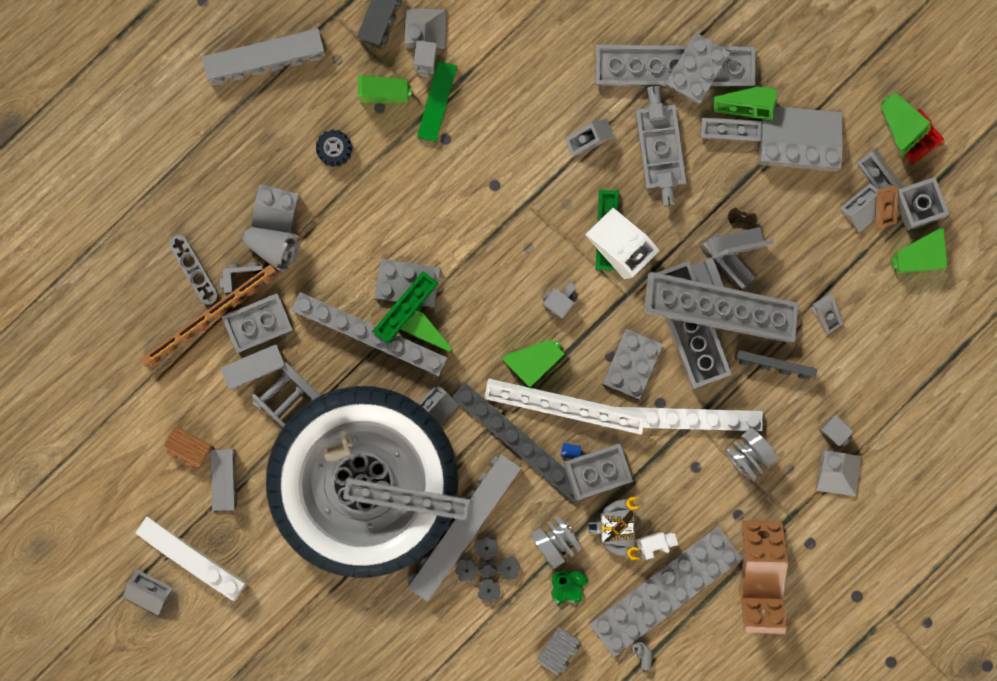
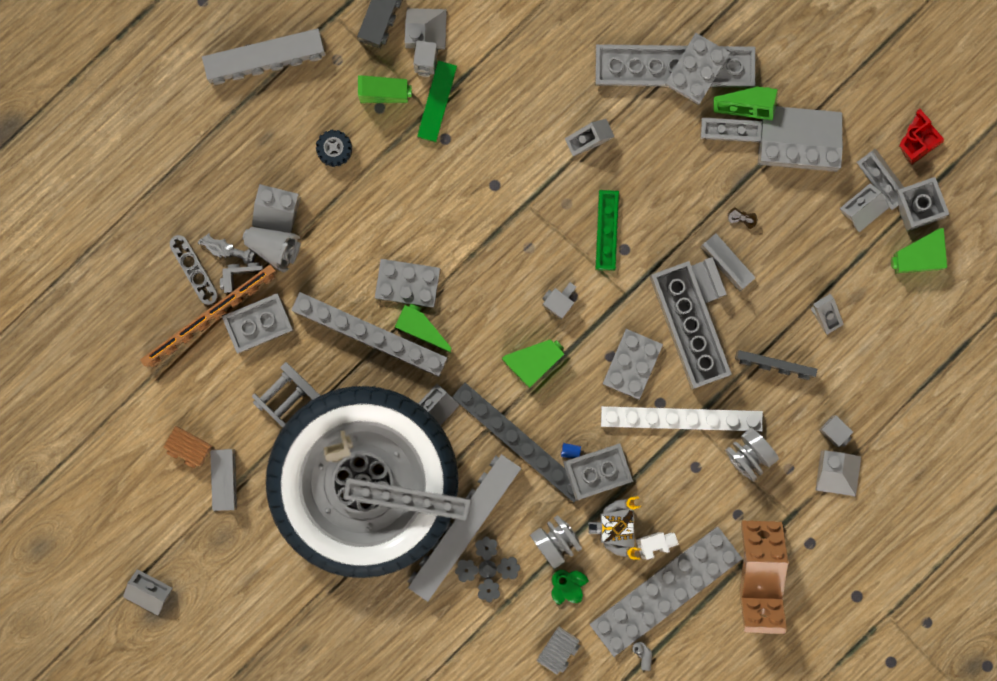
white slope [136,516,247,601] -> none
light grey panel [221,344,285,390] -> none
green tile [372,271,439,345] -> none
white plate [485,379,646,435] -> none
white slope [585,208,660,279] -> none
light grey plate [635,86,686,206] -> none
light grey plate [644,272,798,343] -> none
light grey panel [708,227,774,259] -> none
medium nougat plate [875,185,899,228] -> none
bright green slope [881,92,931,157] -> none
none -> light grey piece [198,233,256,264]

